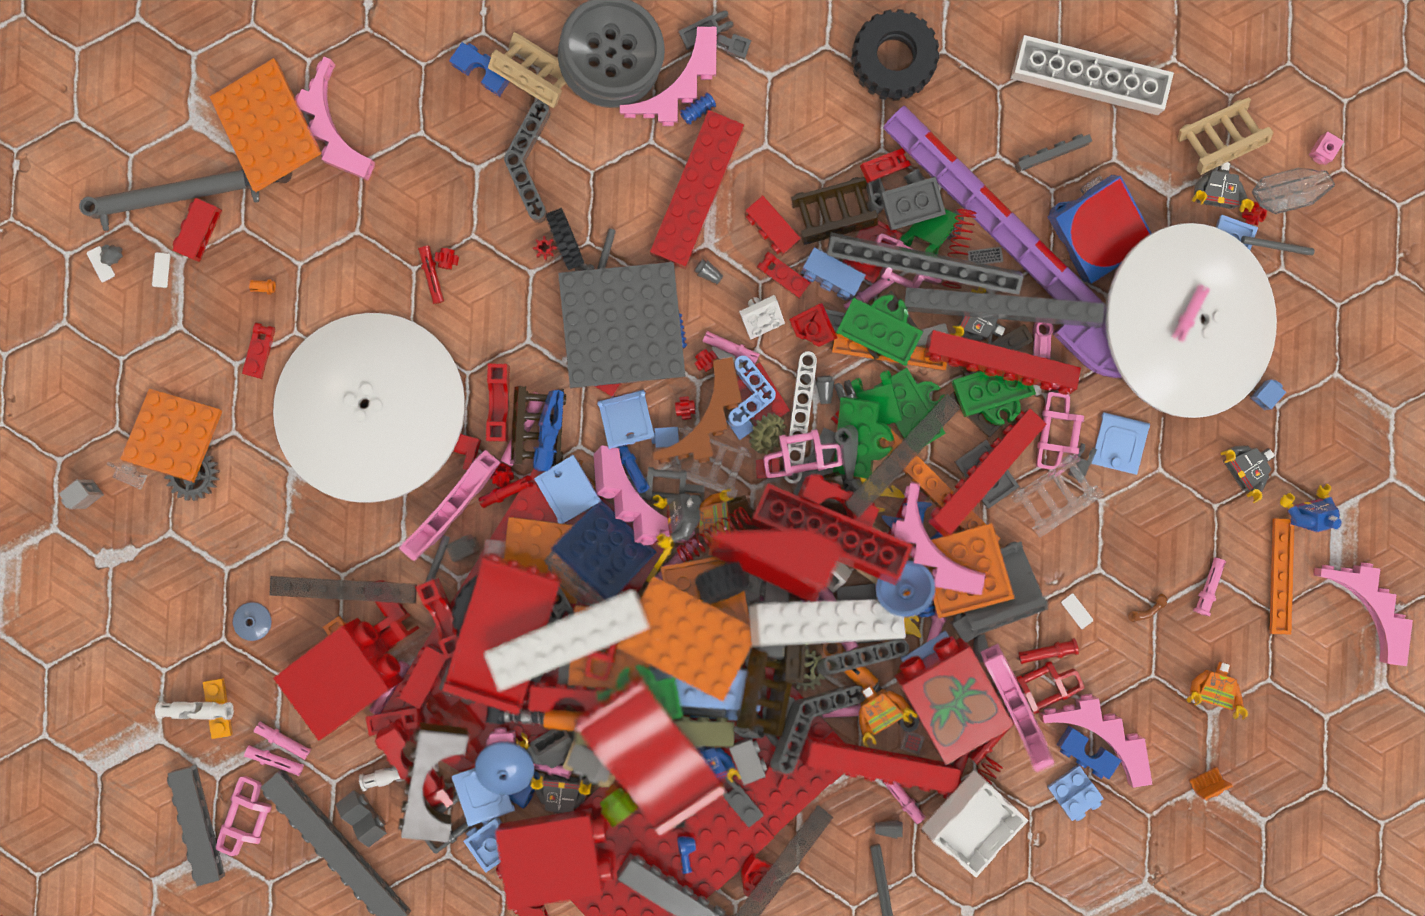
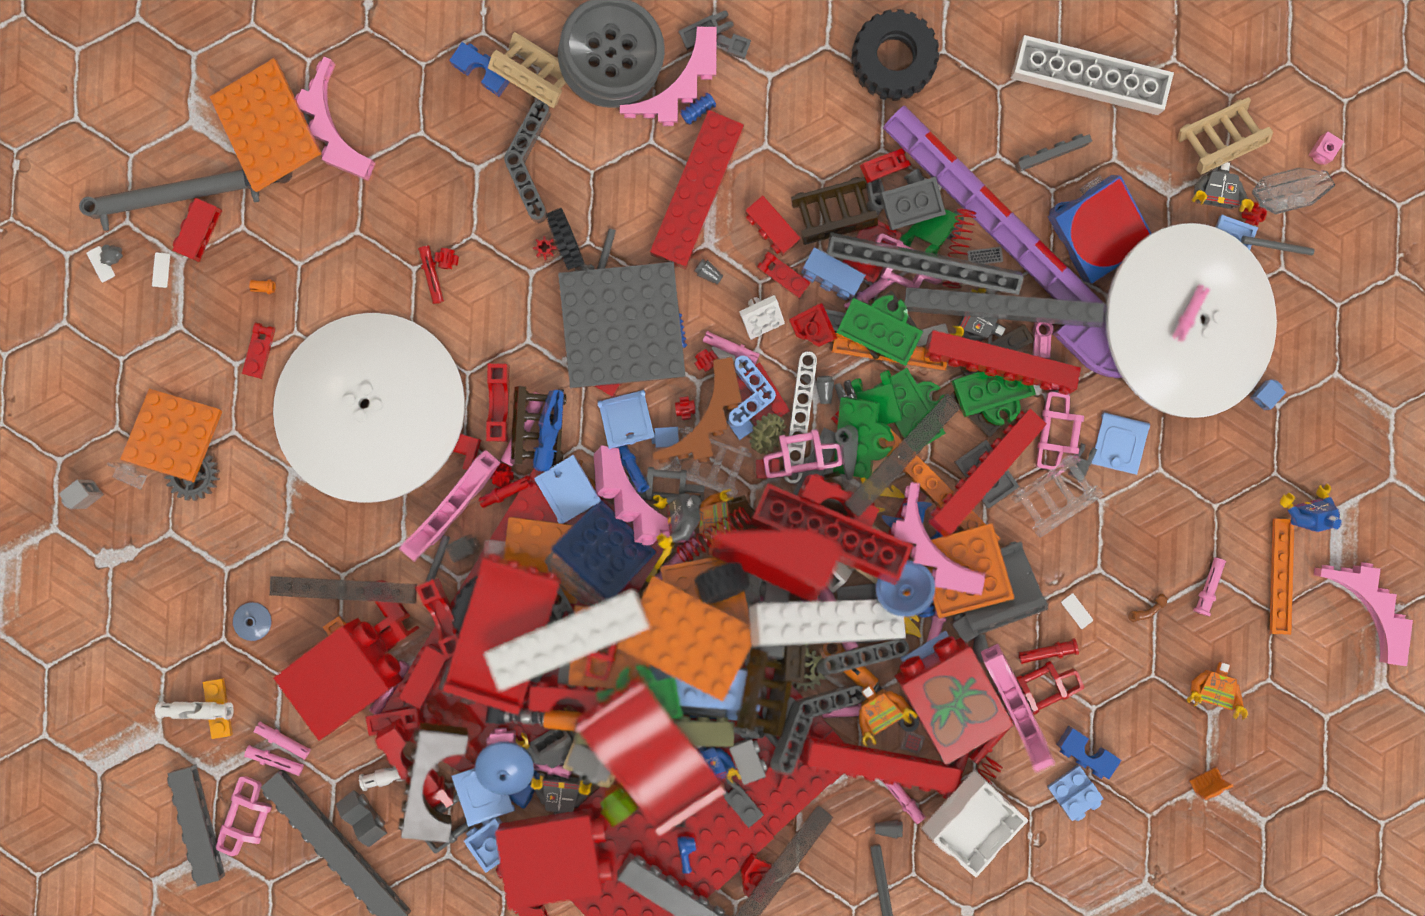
dark grey piece [842,478,861,496] -> none
bright pink arch [1039,694,1152,788] -> none
dark grey torso [1220,445,1275,503] -> none

